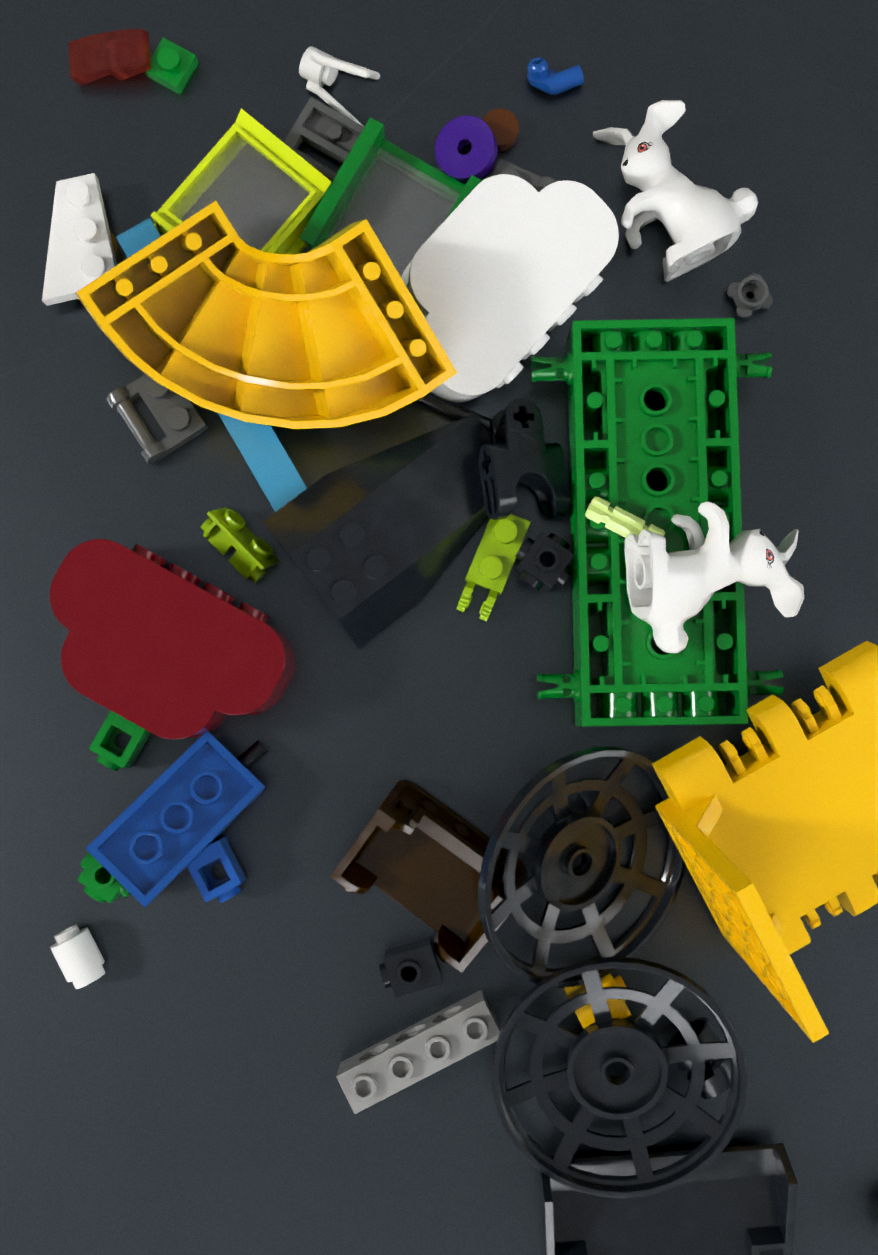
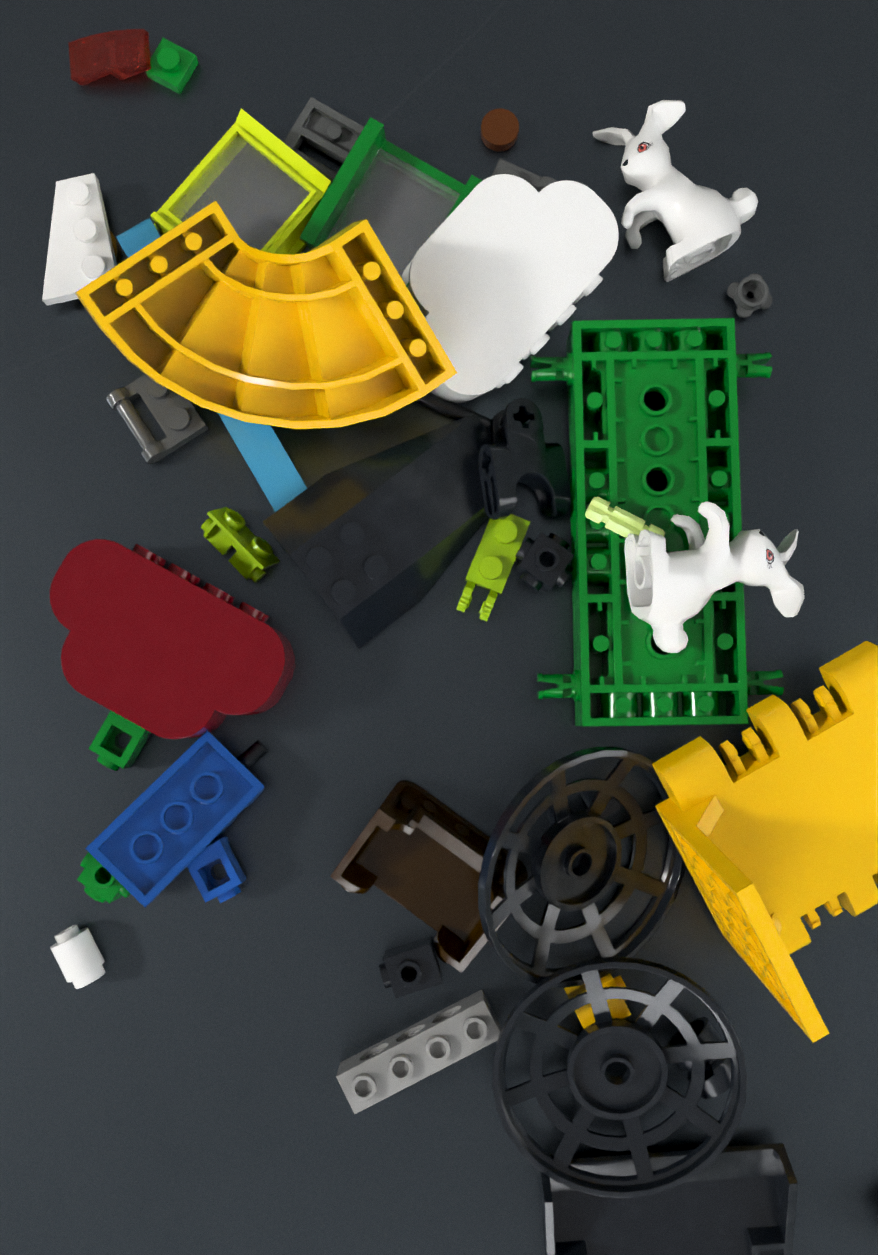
white plant [299,46,380,127] -> none
dark purple piece [435,115,498,183] -> none
blue arm [527,57,584,95] -> none

